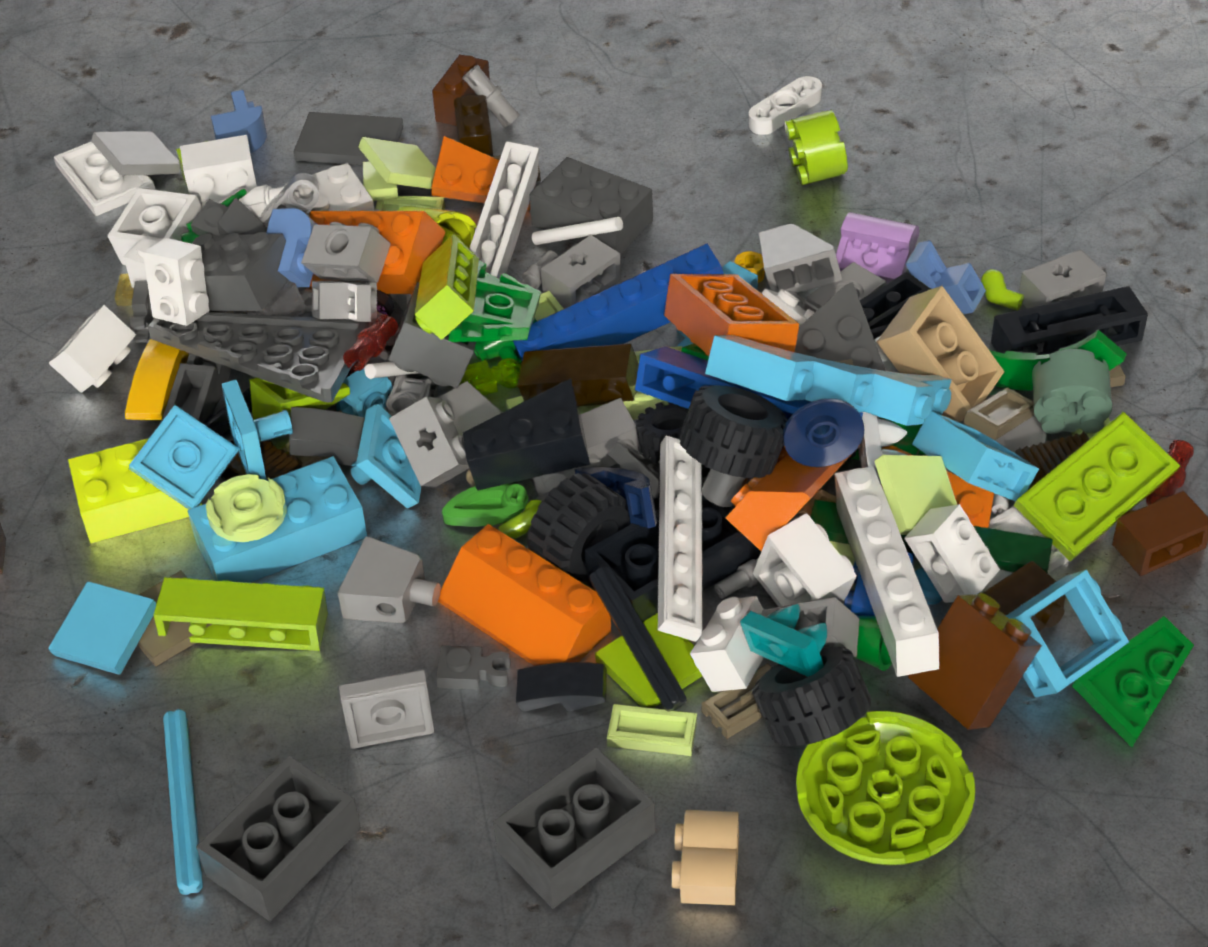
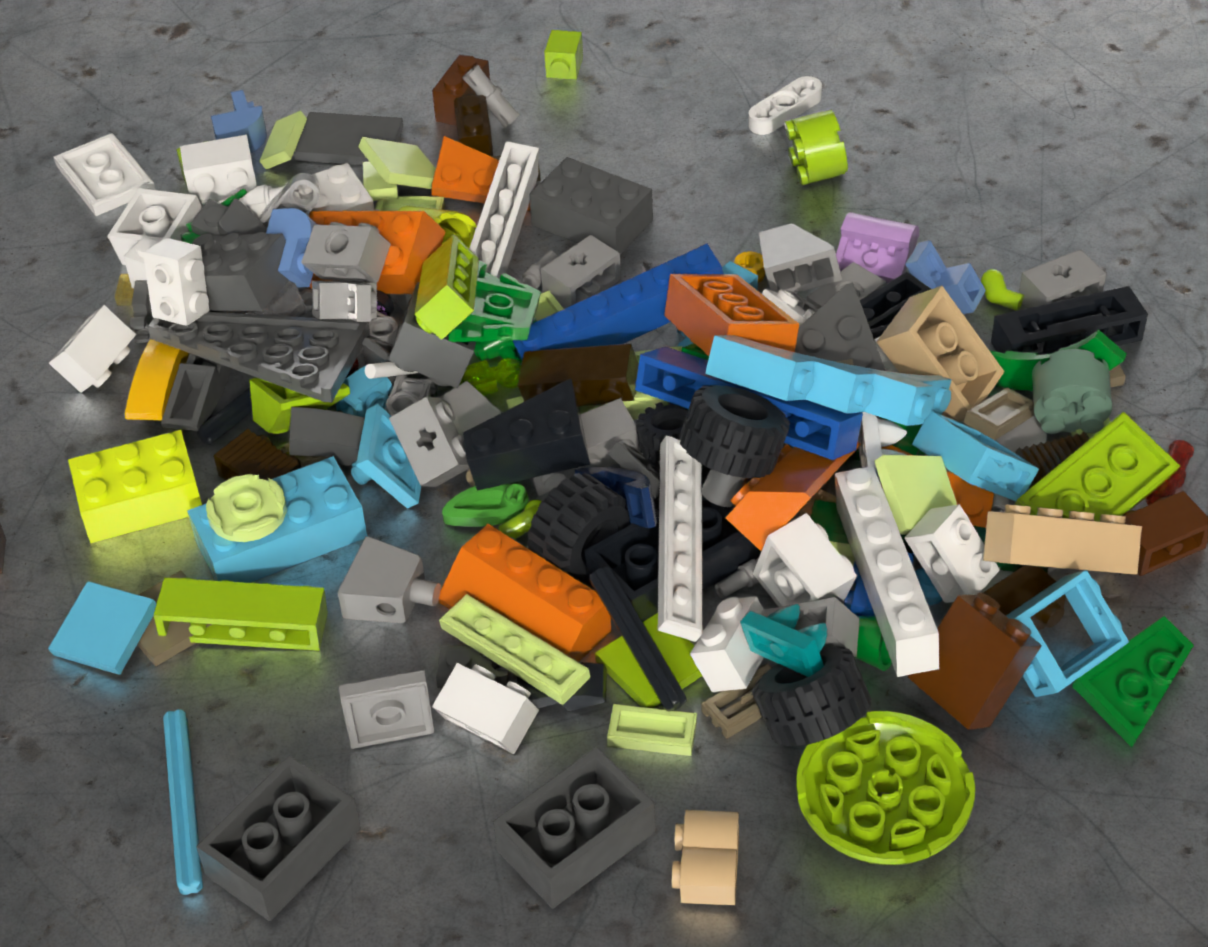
light grey tile [92,131,180,175] -> none
medium azure tile [128,405,239,510] -> none
medium azure tile [221,380,293,481] -> none
clear red pin [343,314,398,371] -> none
white bar [532,217,623,245] -> none
dark blue dish [783,399,864,467] -> none
none -> yellowish green tile [259,110,307,169]
none -> white brick [432,663,539,754]
none -> yellowish green tile [439,594,590,705]
none -> lime brick [544,30,583,80]
none -> tan brick [983,504,1142,575]

